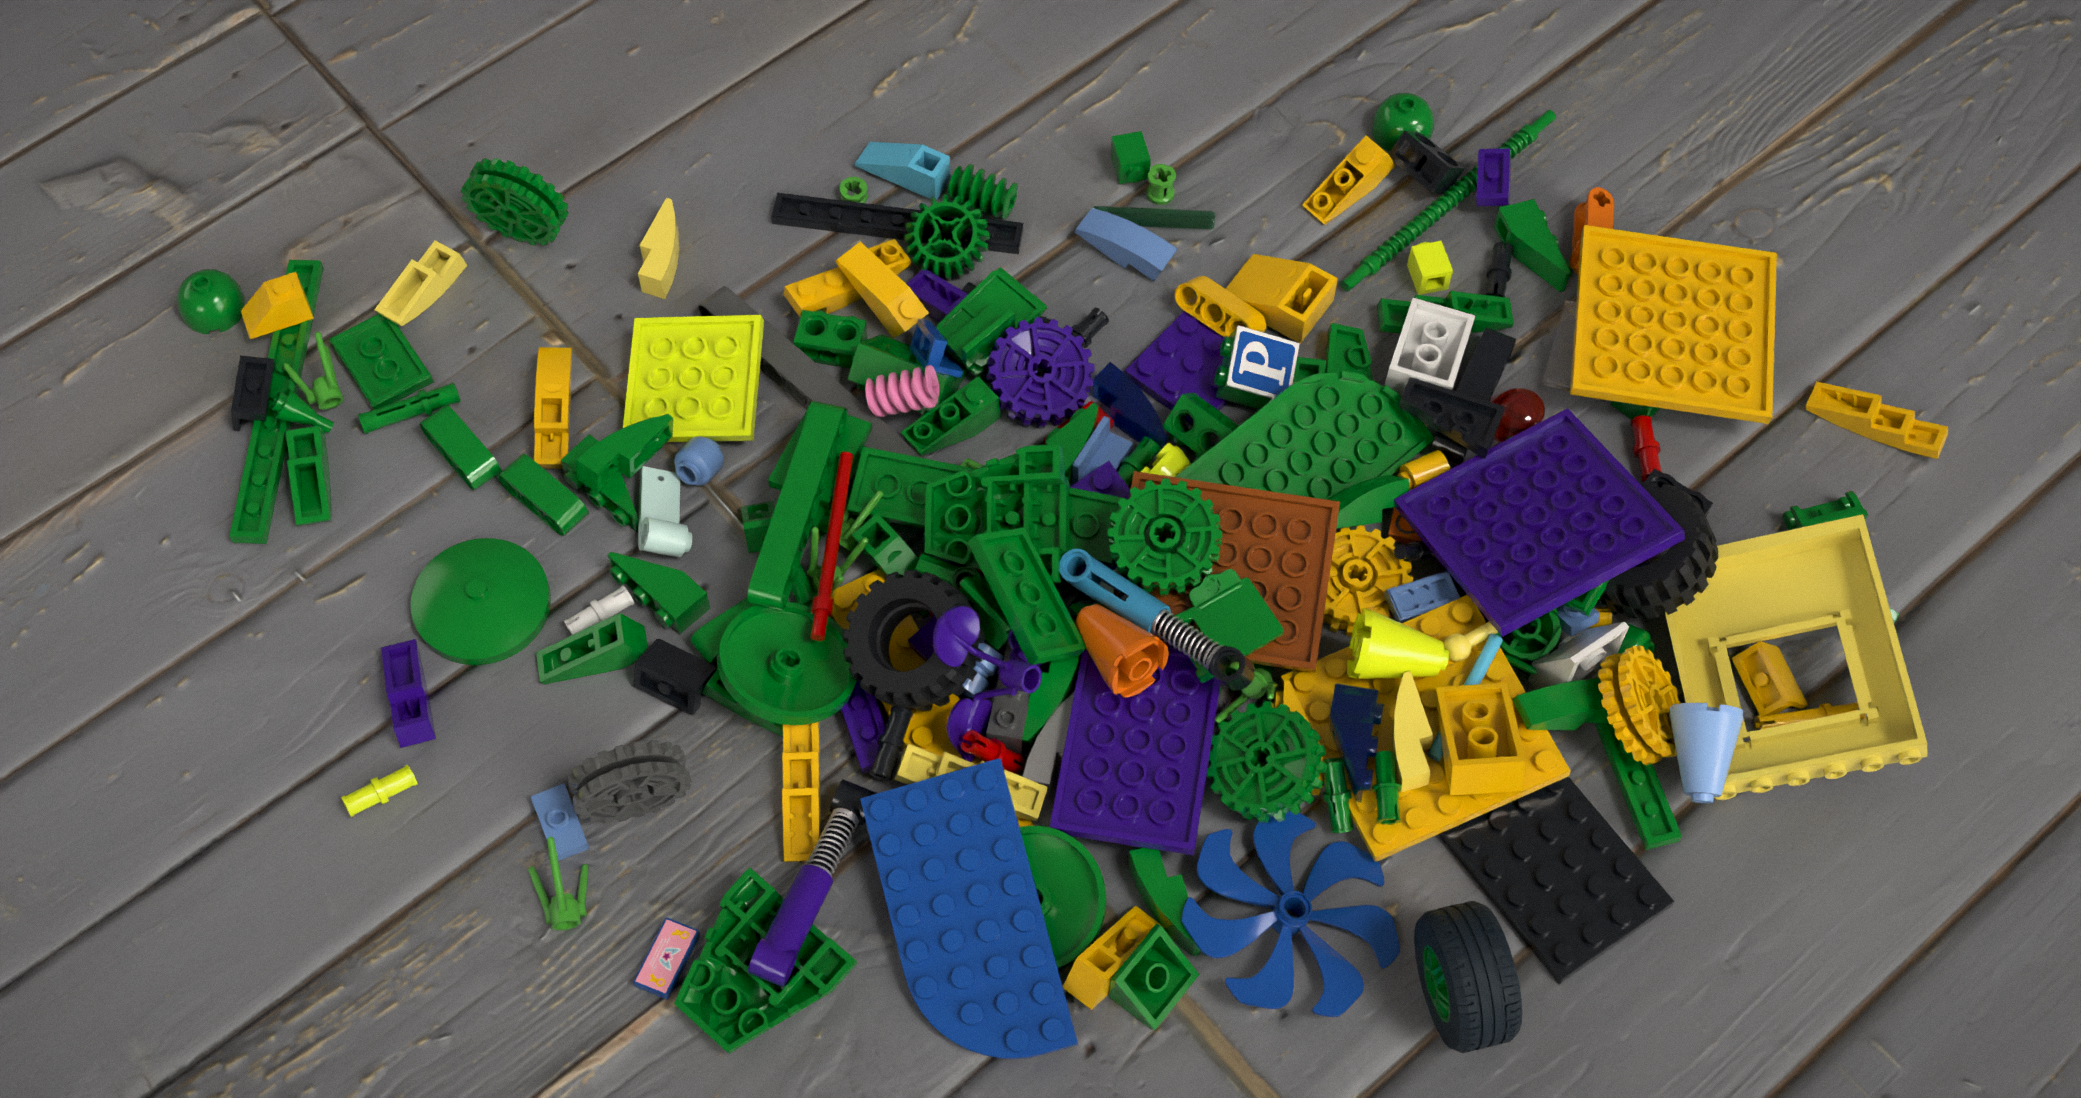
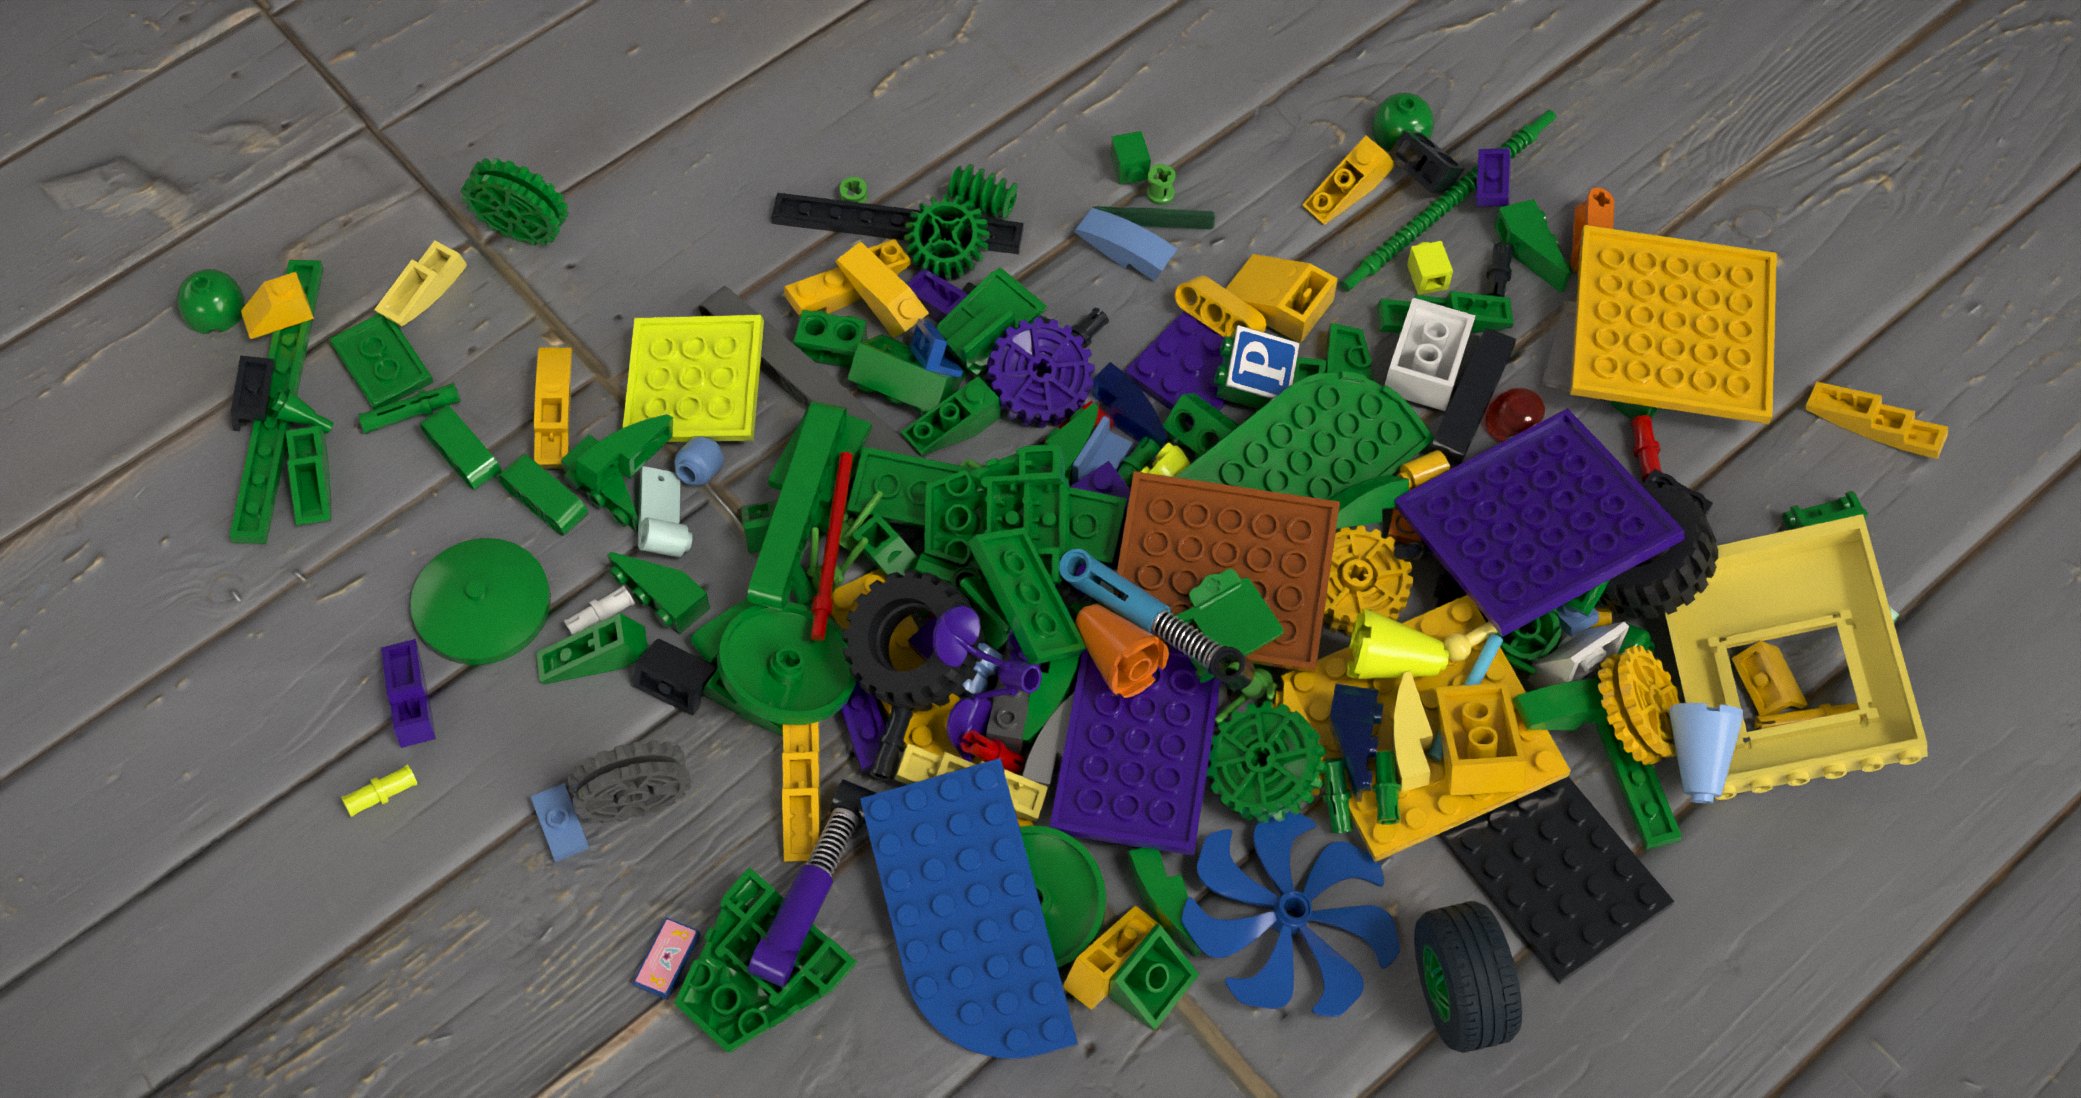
bright green plant [283,332,344,410] -> none
bright green plant [528,836,589,930] -> none
light yellow slope [638,198,679,299] -> none
medium azure slope [855,142,951,200] -> none
bright pink piece [865,365,940,417] -> none
green piece [1108,478,1222,596] -> none
medium blue plate [1384,571,1460,623] -> none
black wing [1399,377,1506,459] -> none

